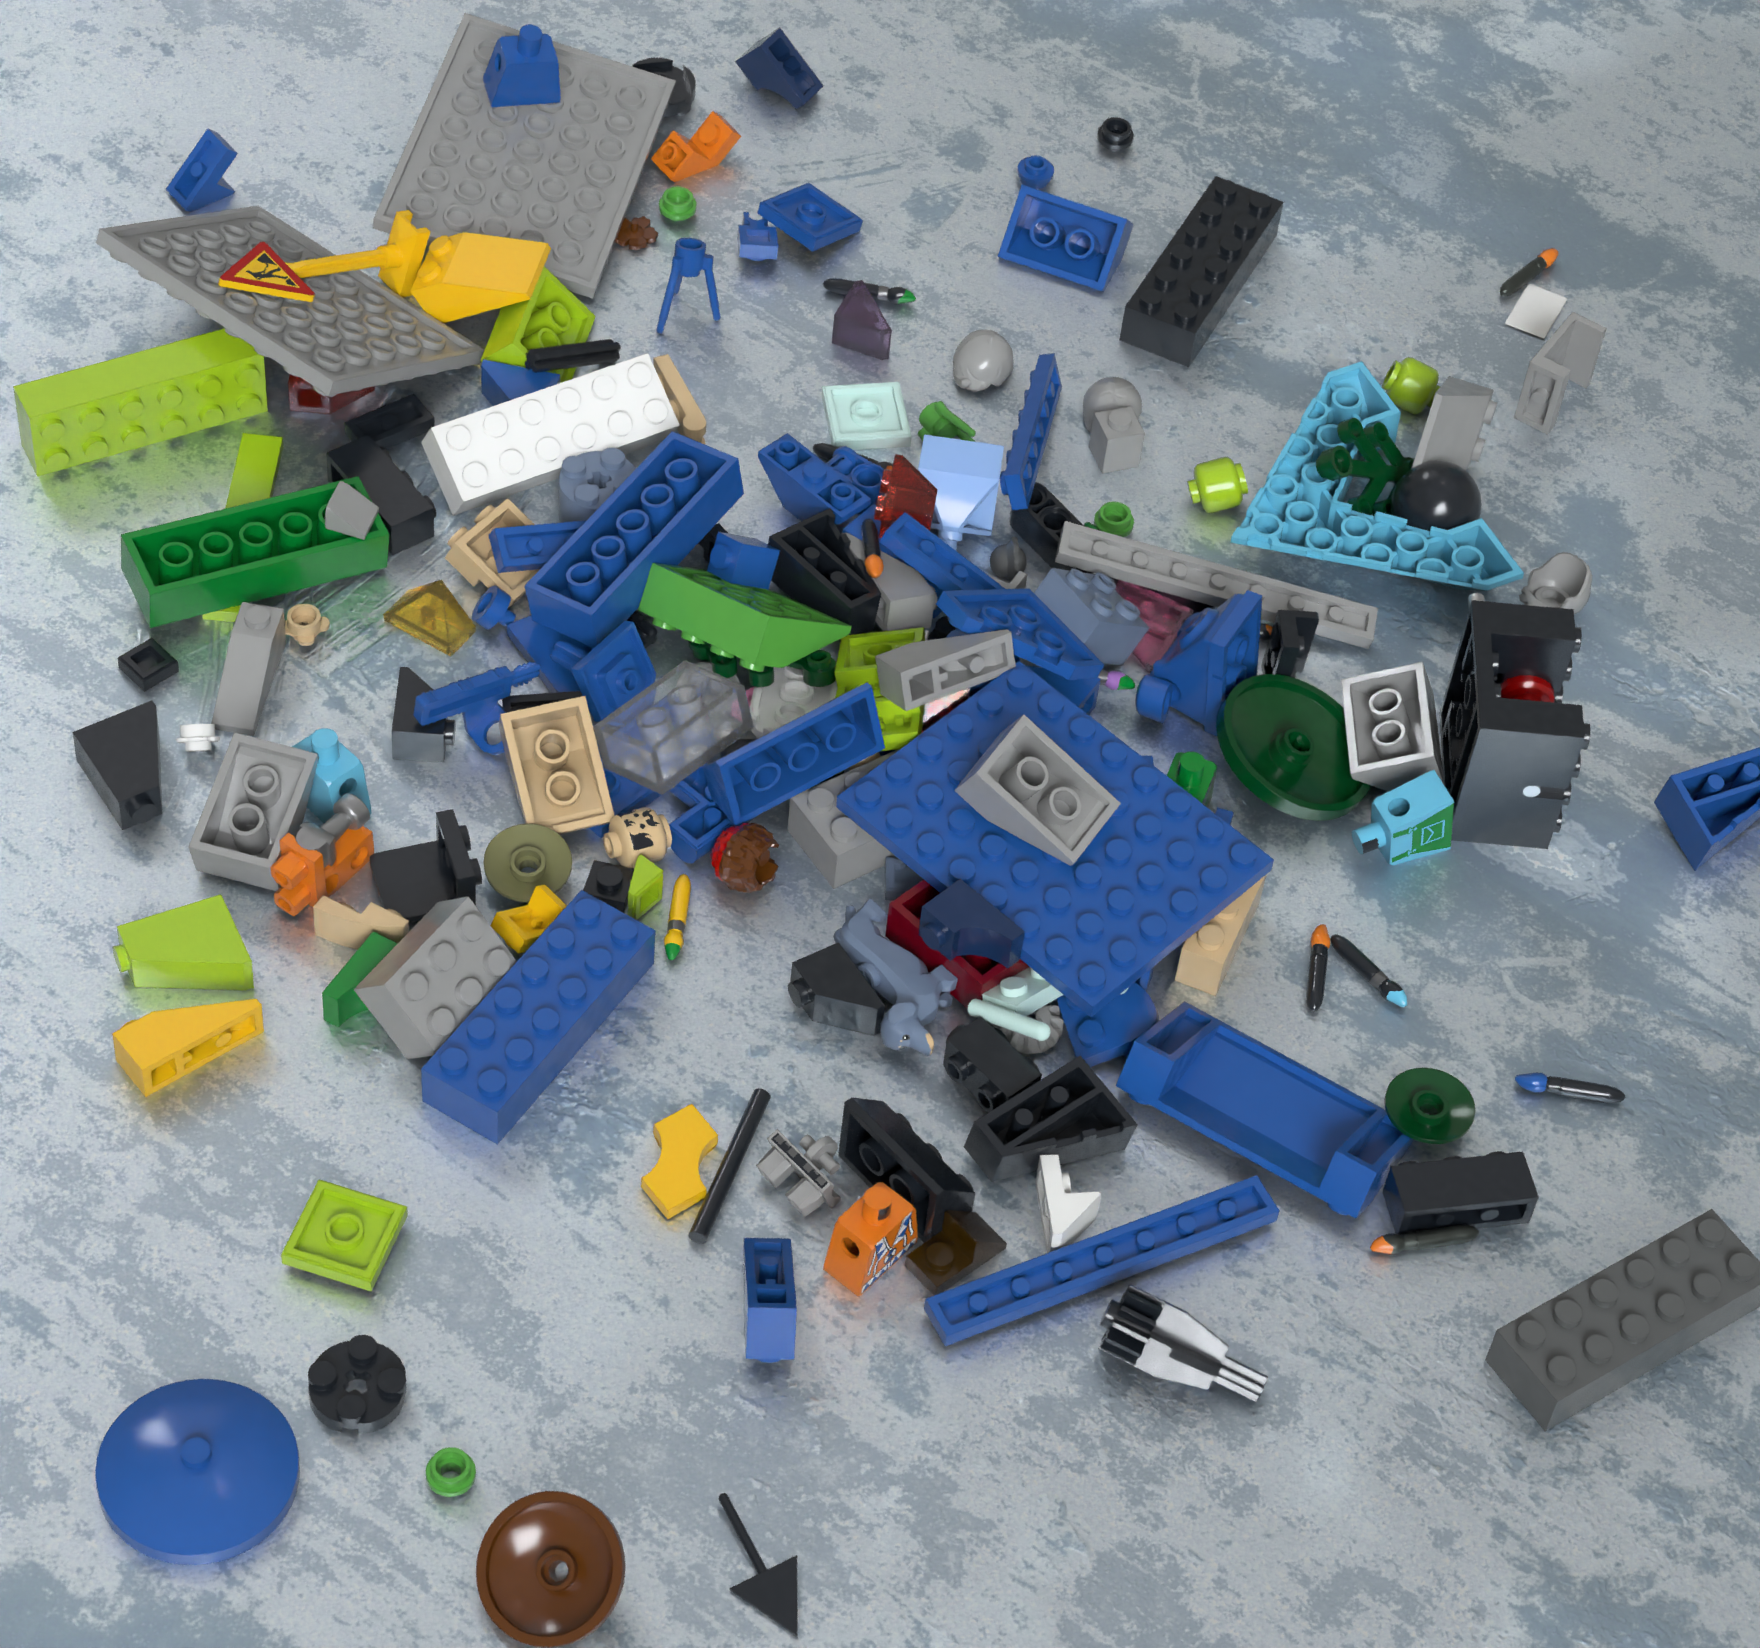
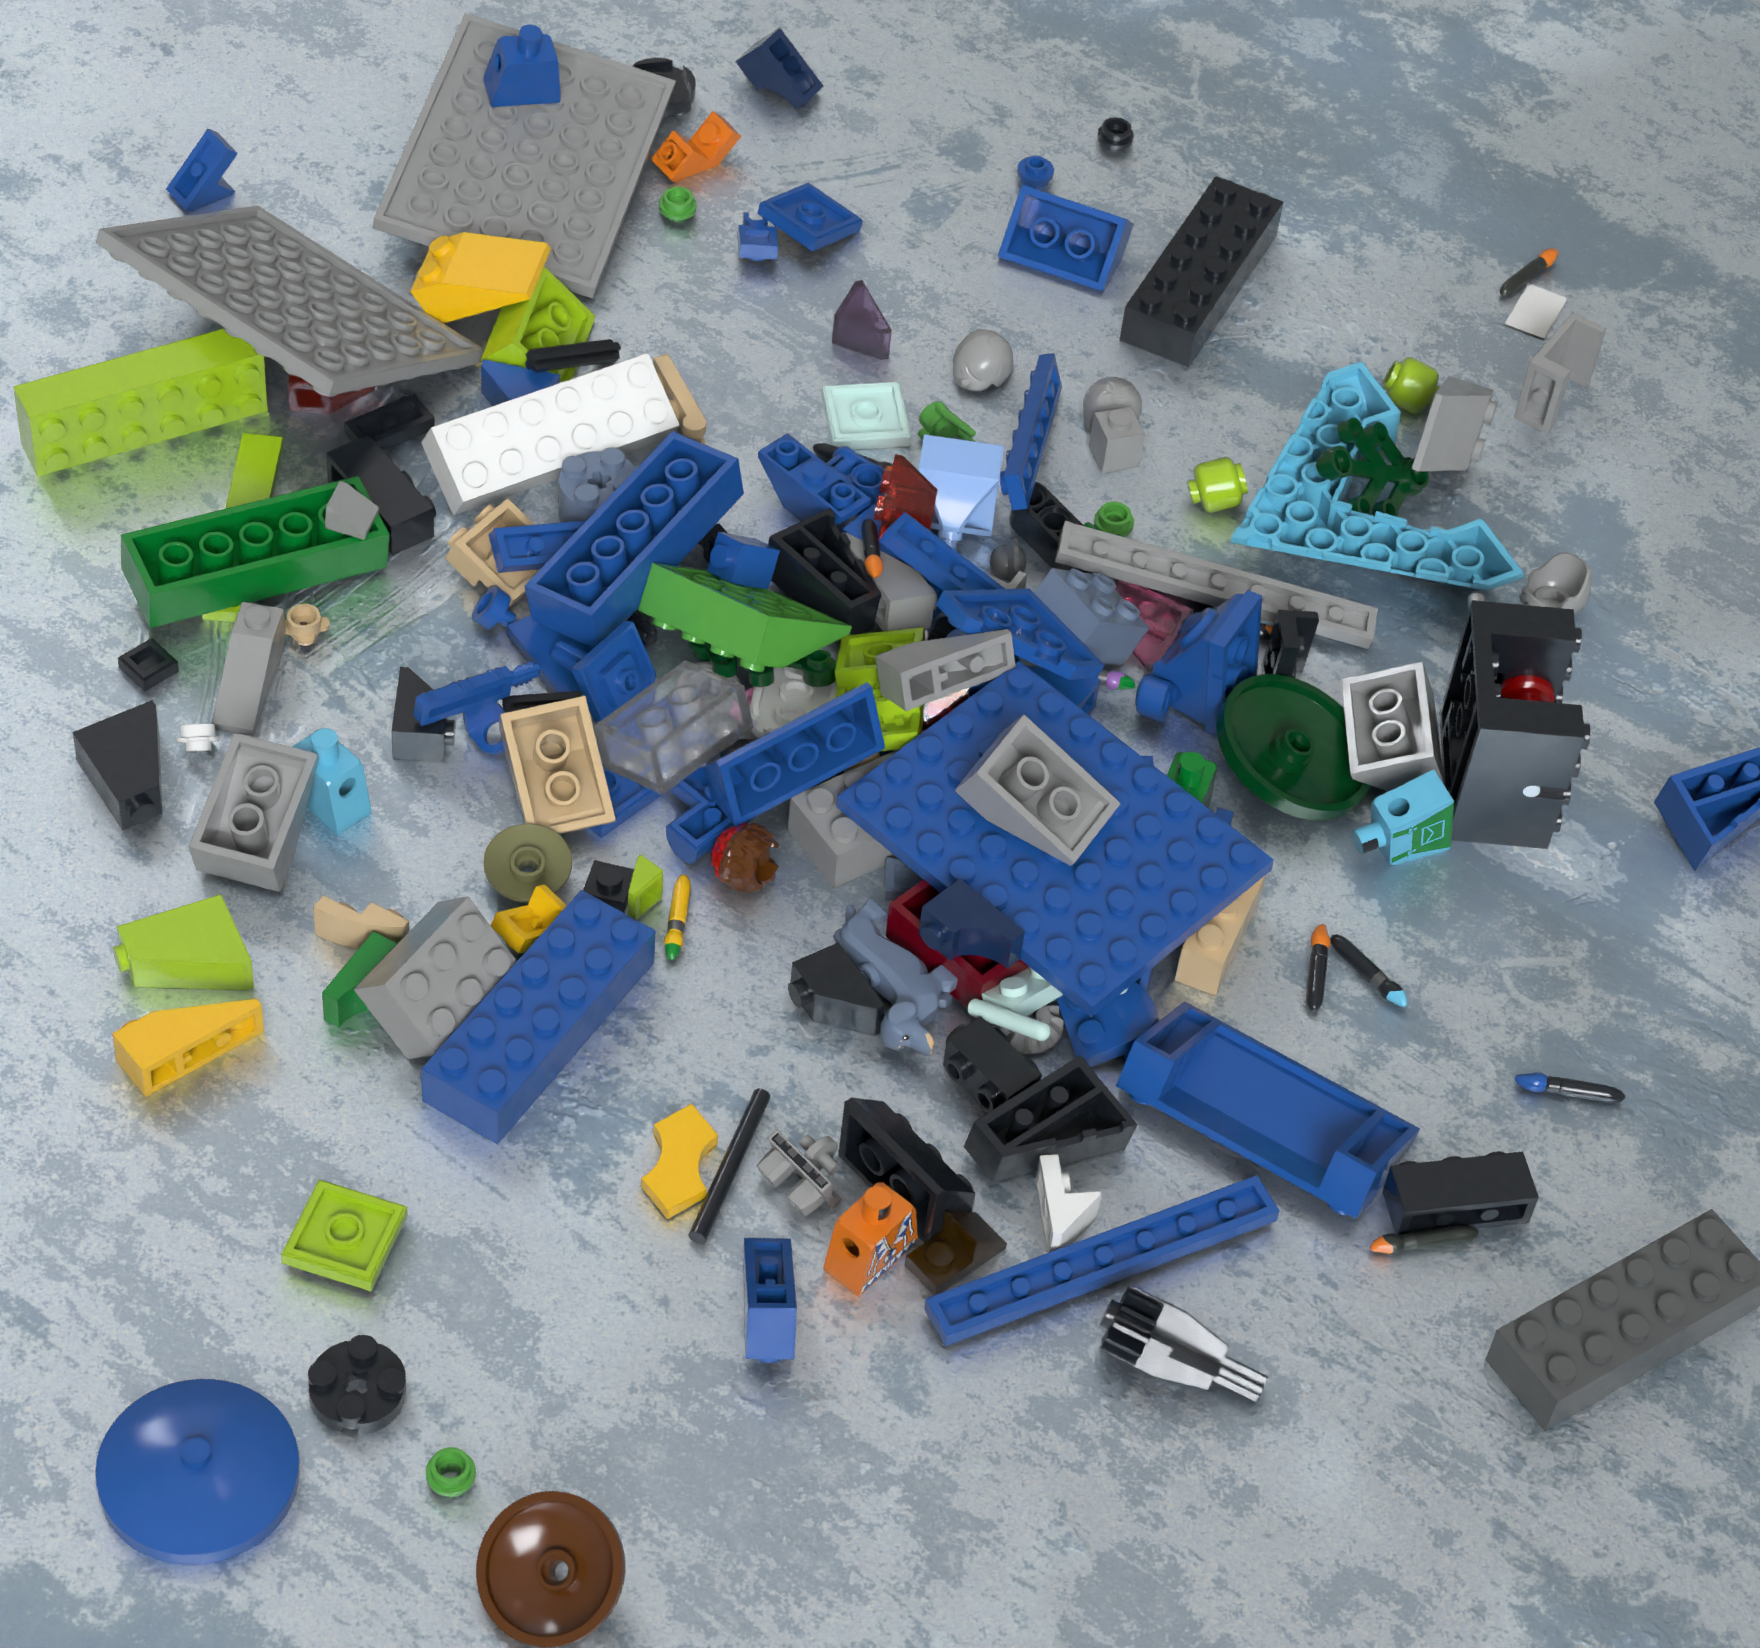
yellow piece [218,210,430,302] -> none
orange hips [271,793,374,916] -> none
black bracket [369,809,482,923] -> none
clear yellow slope [383,580,476,657] -> none
tan head [603,807,672,869] -> none
reddish brown plant [615,216,658,250] -> none
blue plant [656,238,721,334] -> none
black piece [718,1493,798,1637] -> none
black piece [823,278,916,304] -> none
dark green dish [1384,1068,1475,1144] -> none
black piece [1391,460,1482,531] -> none

